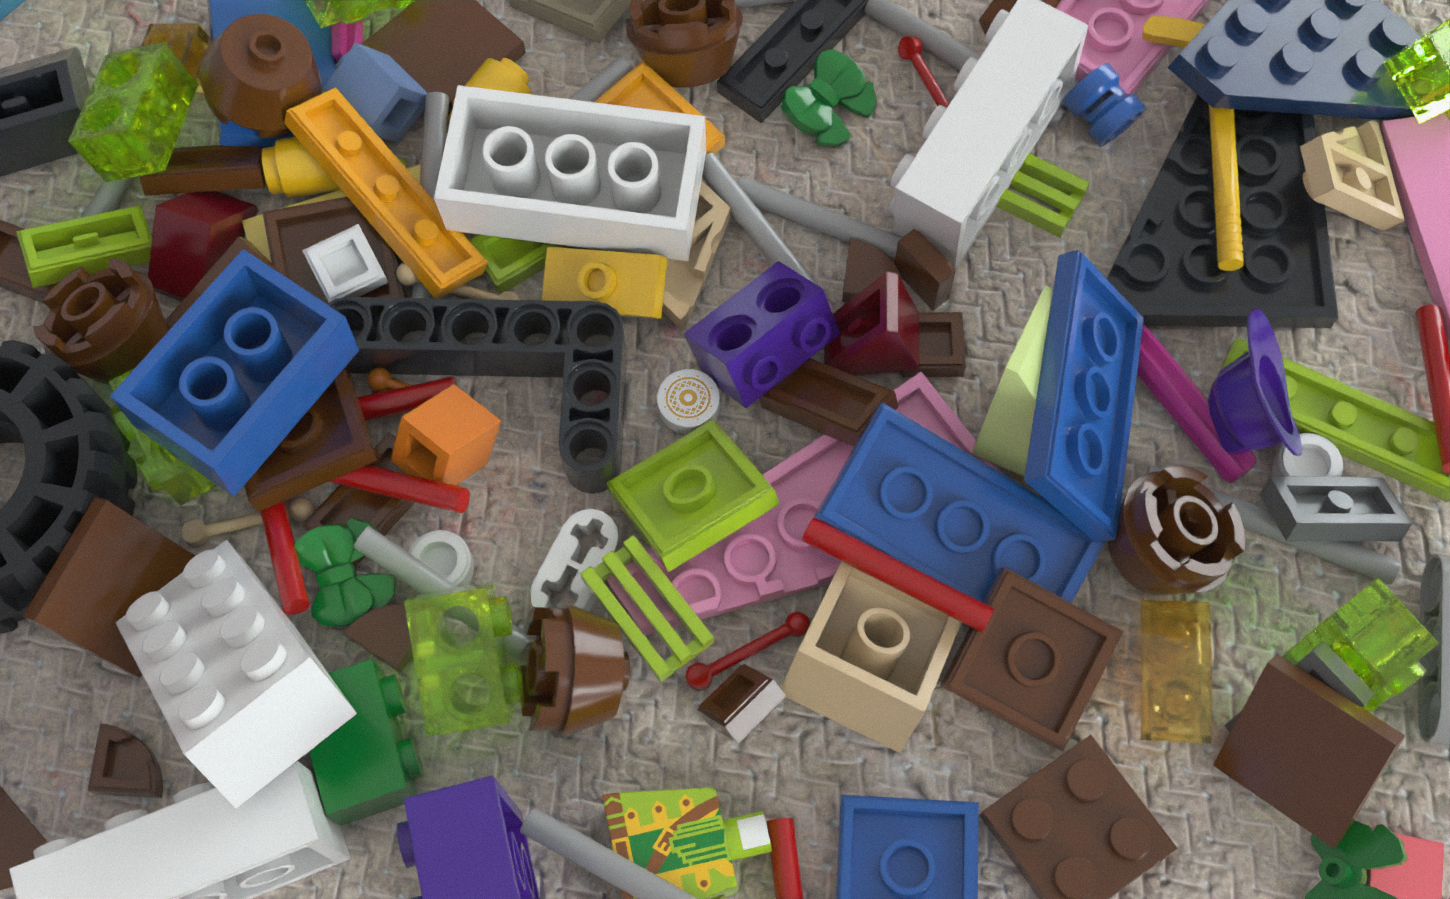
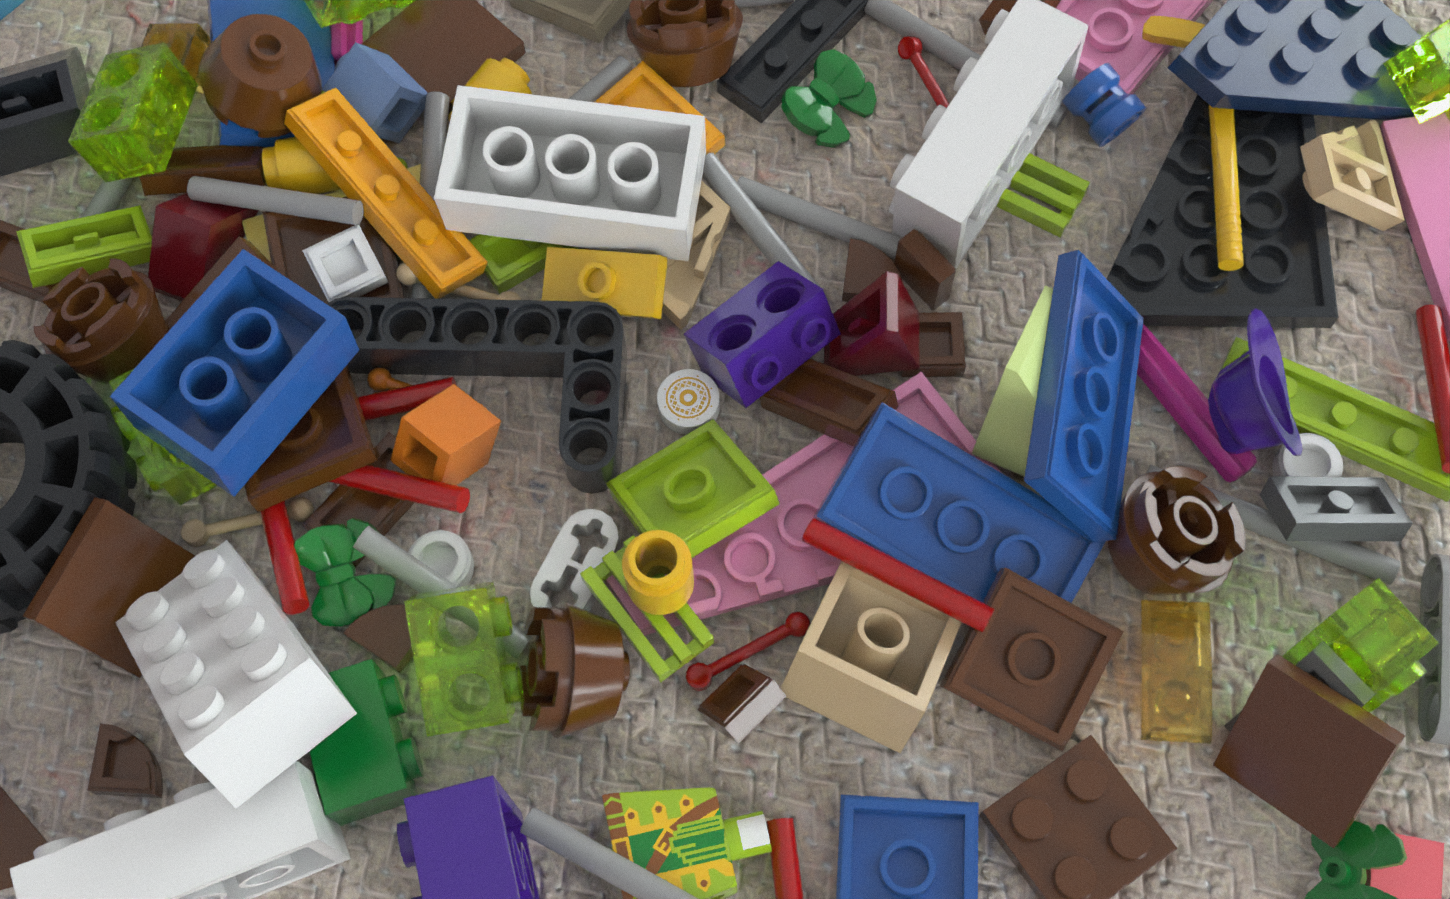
none -> light grey bar [187,176,364,225]
none -> yellow brick [622,530,694,615]

